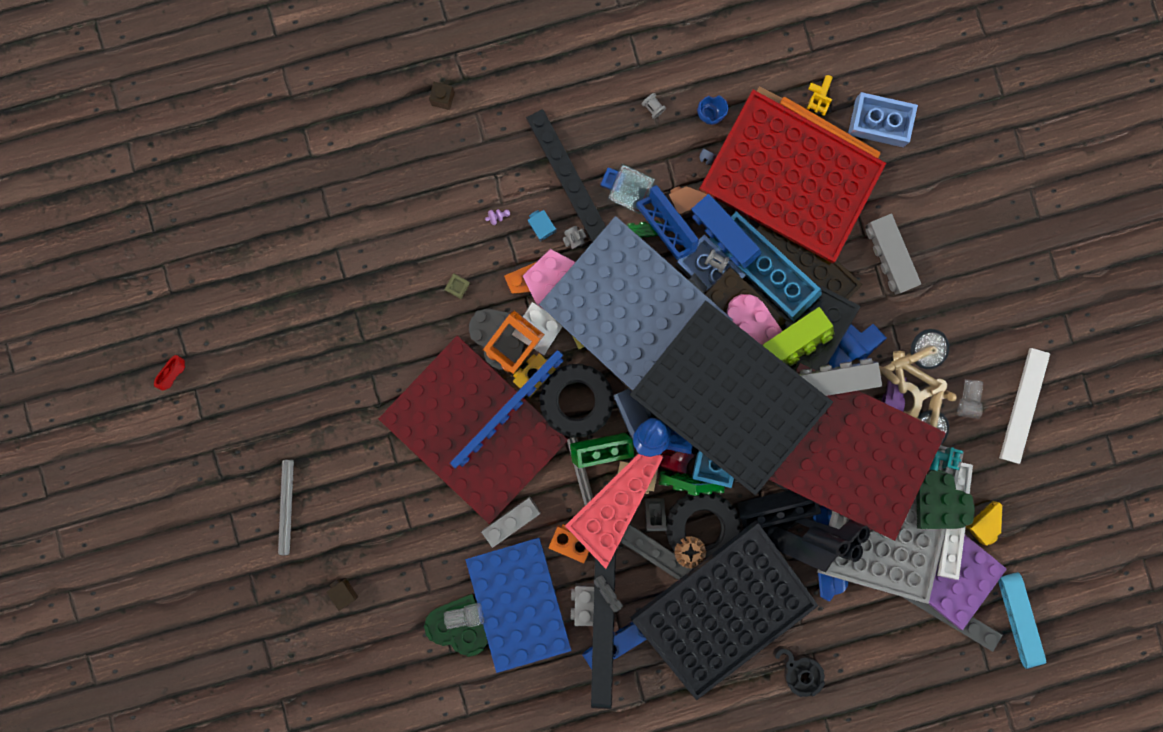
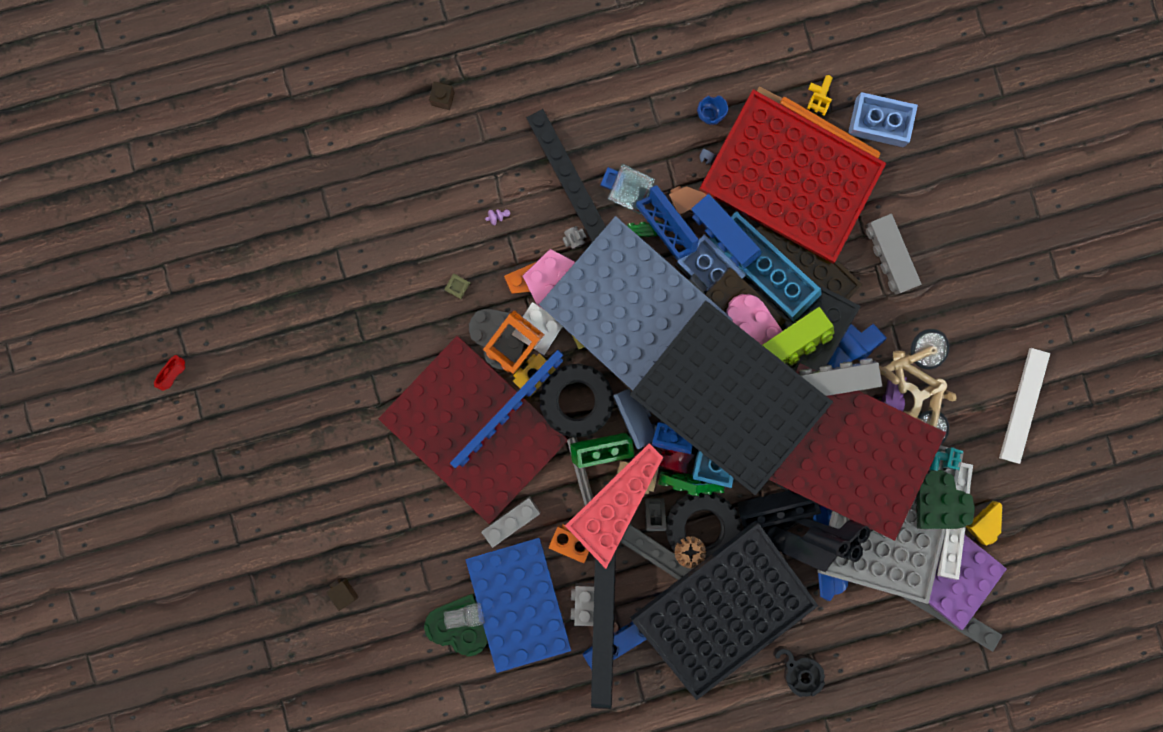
light grey axle [278,459,294,555] -> none
dark azure brick [528,210,556,242] -> none
dark grey axle [594,575,623,612] -> none
blue piece [633,418,671,457] -> none
light grey bush [642,93,666,119] -> none
light grey bush [704,249,730,273] -> none
clear piece [957,379,984,419] -> none
medium azure beam [998,572,1046,669] -> none

